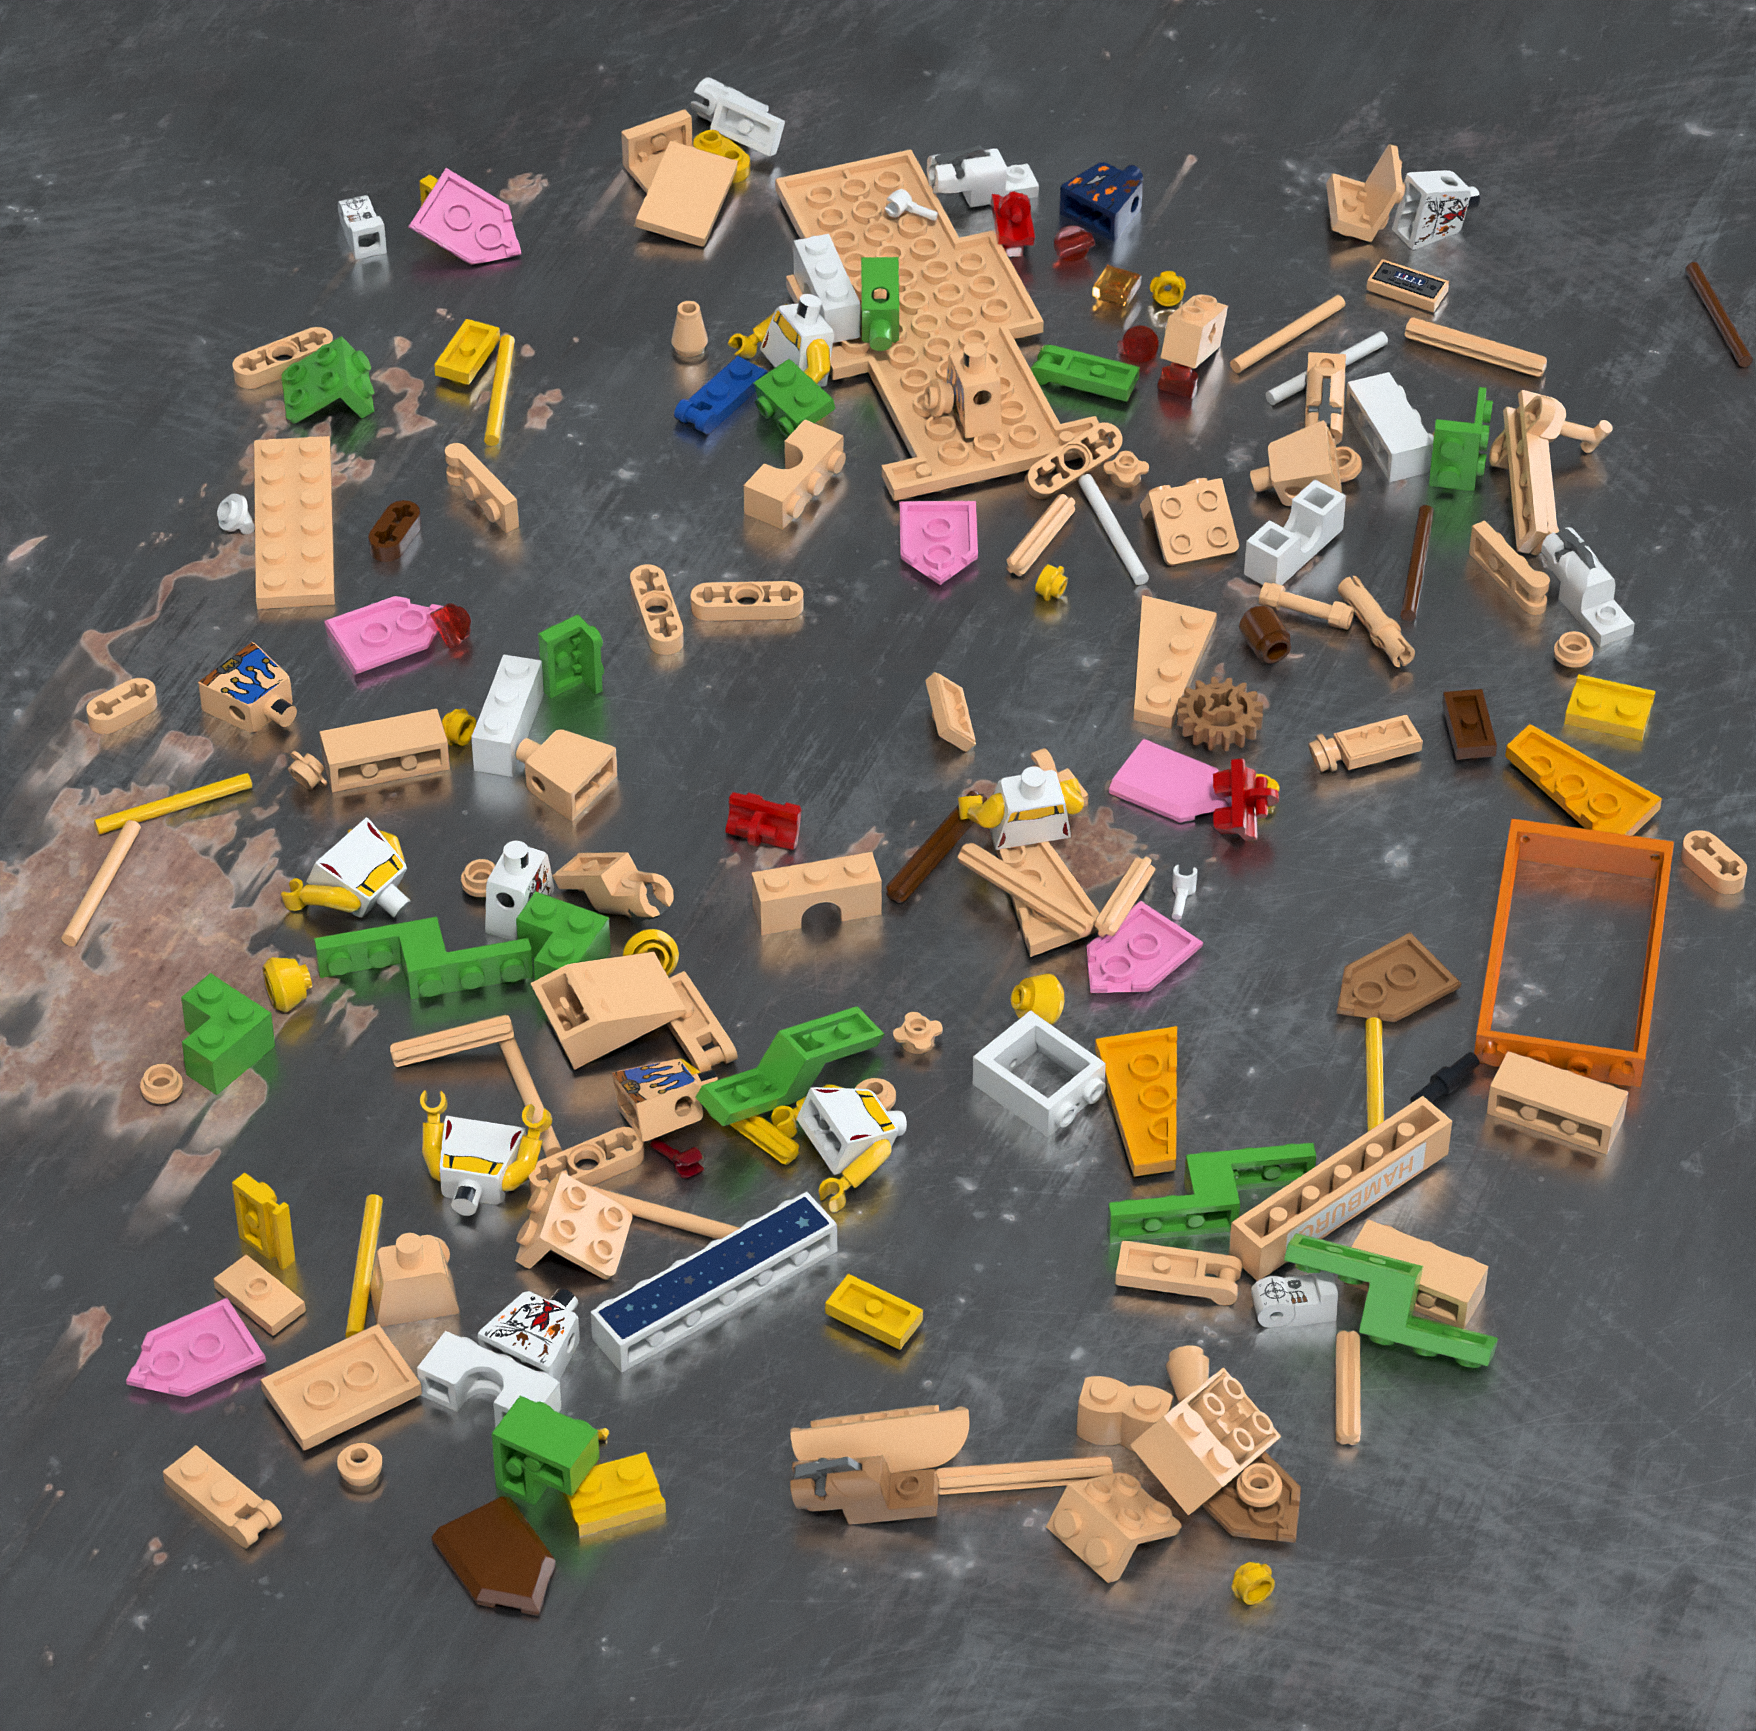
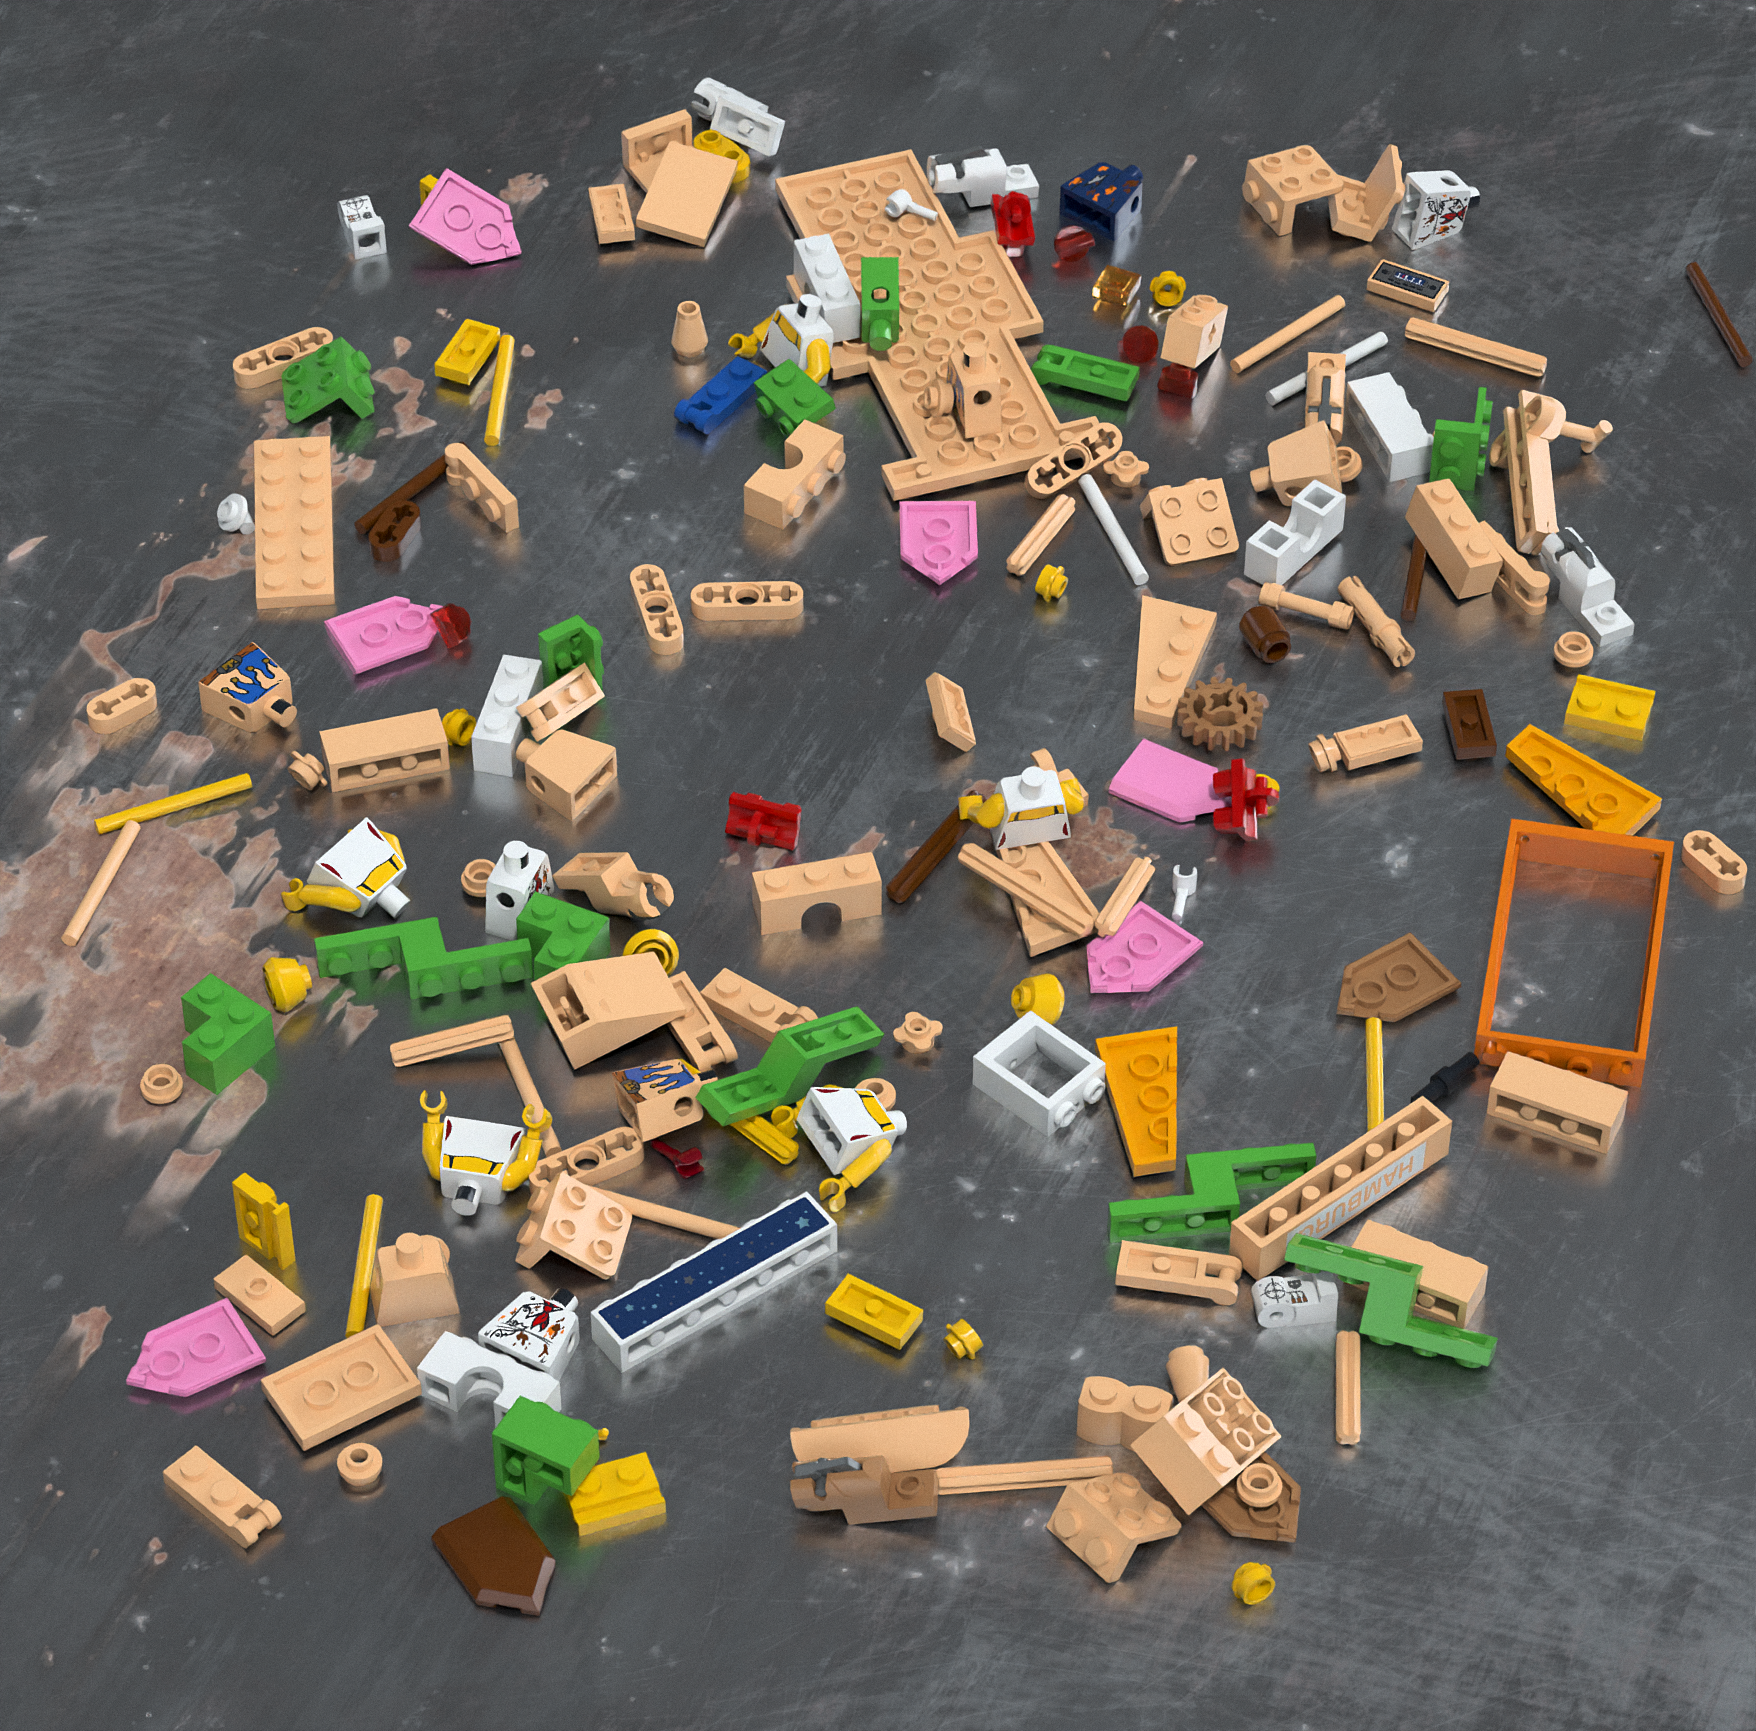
none -> reddish brown bar [354,442,469,534]
none -> light nougat plate [516,663,605,742]
none -> light nougat plate [588,184,635,244]
none -> light nougat plate [700,968,818,1043]
none -> yellow plate [943,1318,983,1360]
none -> light nougat bracket [1242,145,1344,236]
none -> light nougat brick [1405,478,1503,599]

